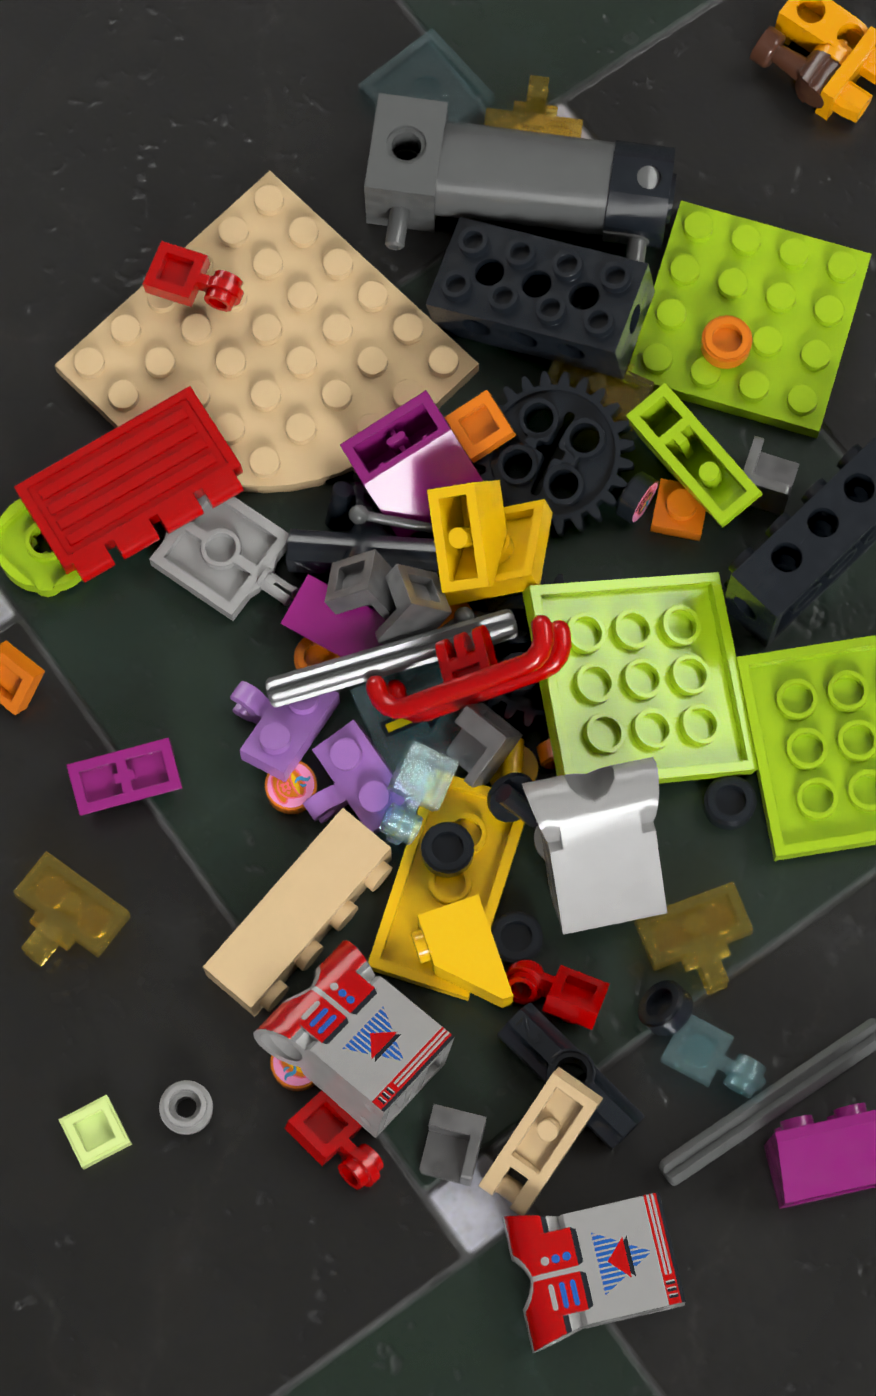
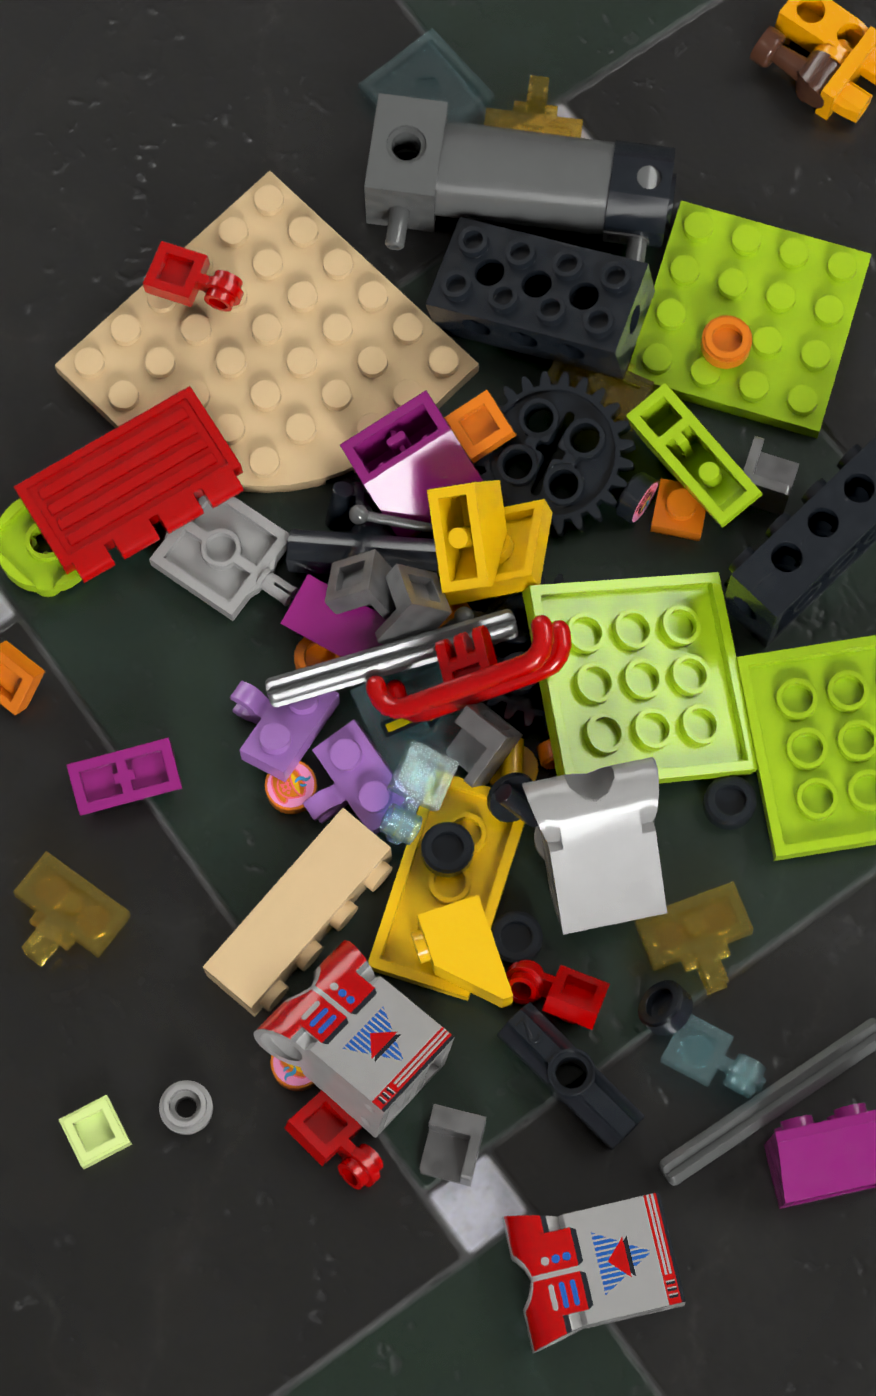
tan plate [479,1066,603,1215] -> none

